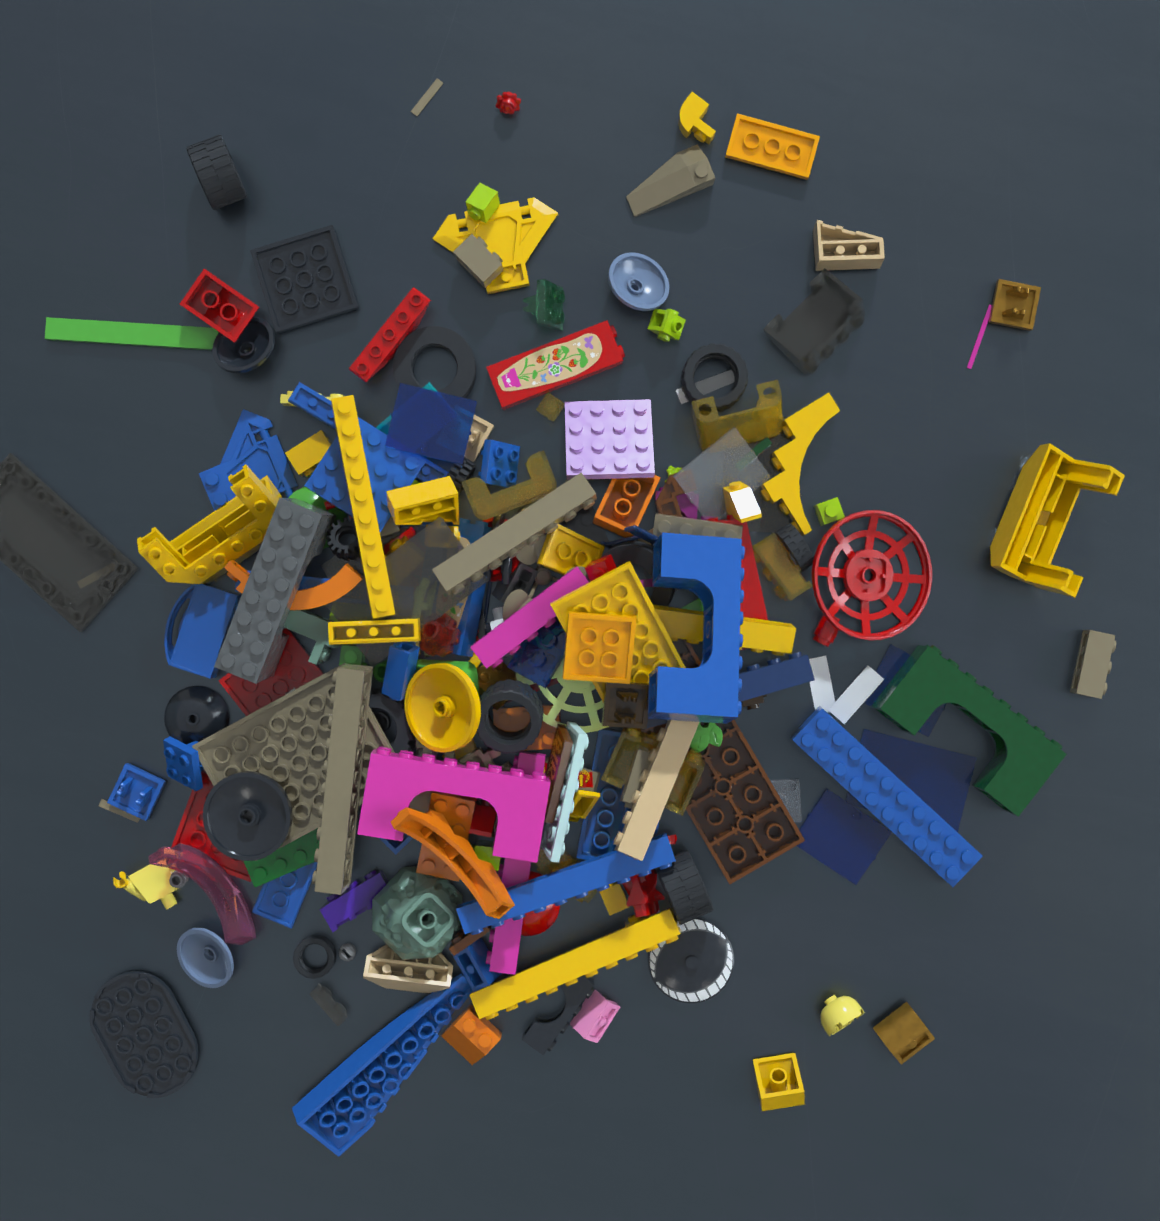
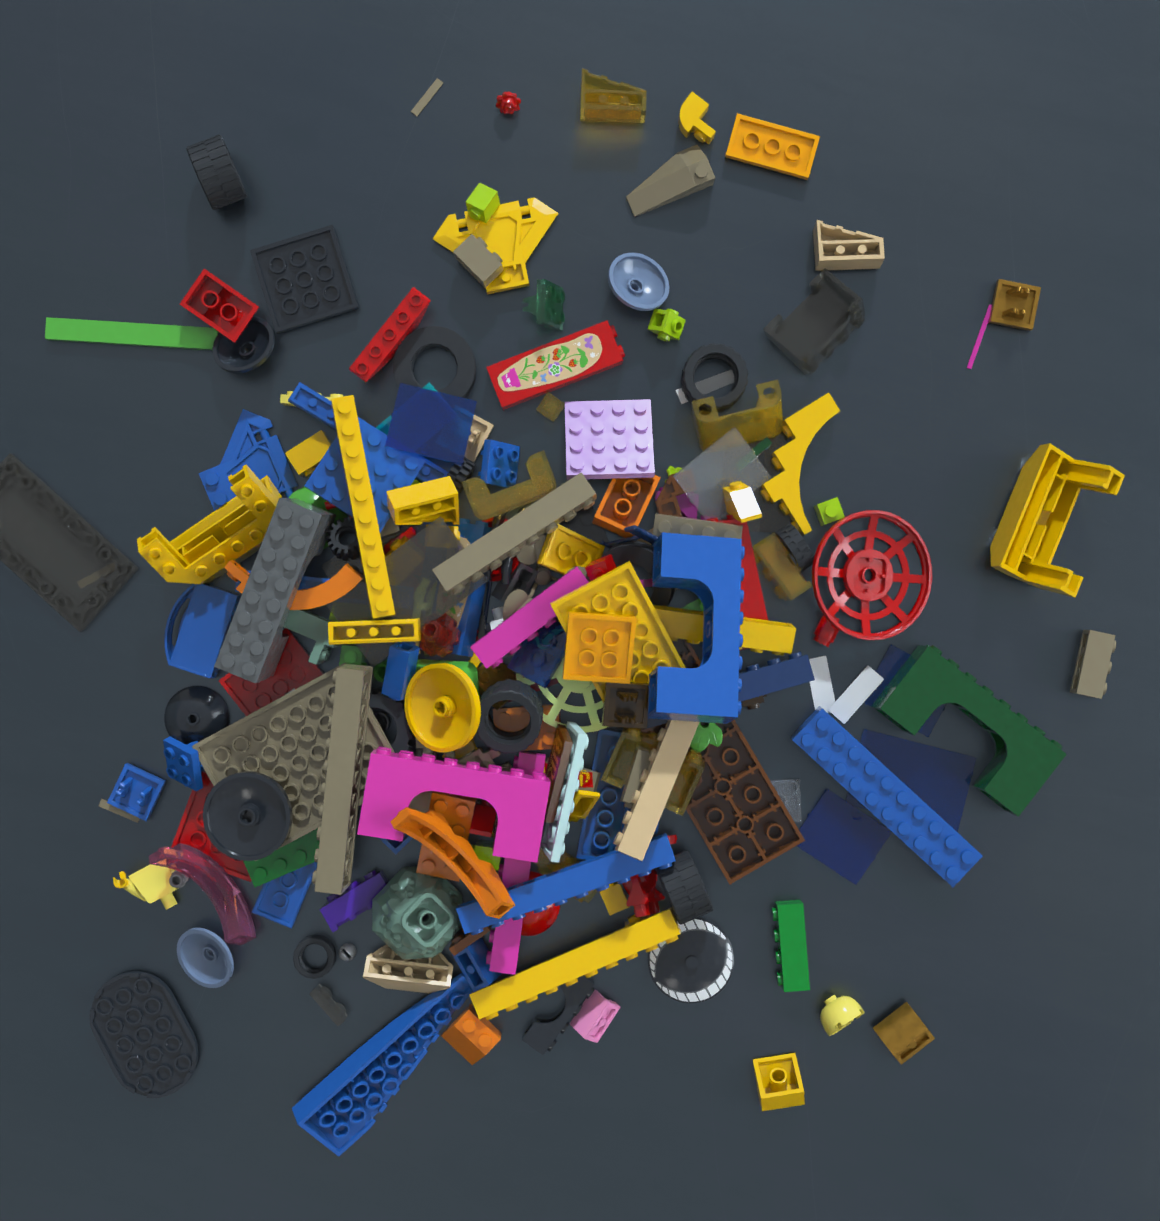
none -> clear yellow wedge [580,68,647,123]
none -> green brick [772,900,810,992]

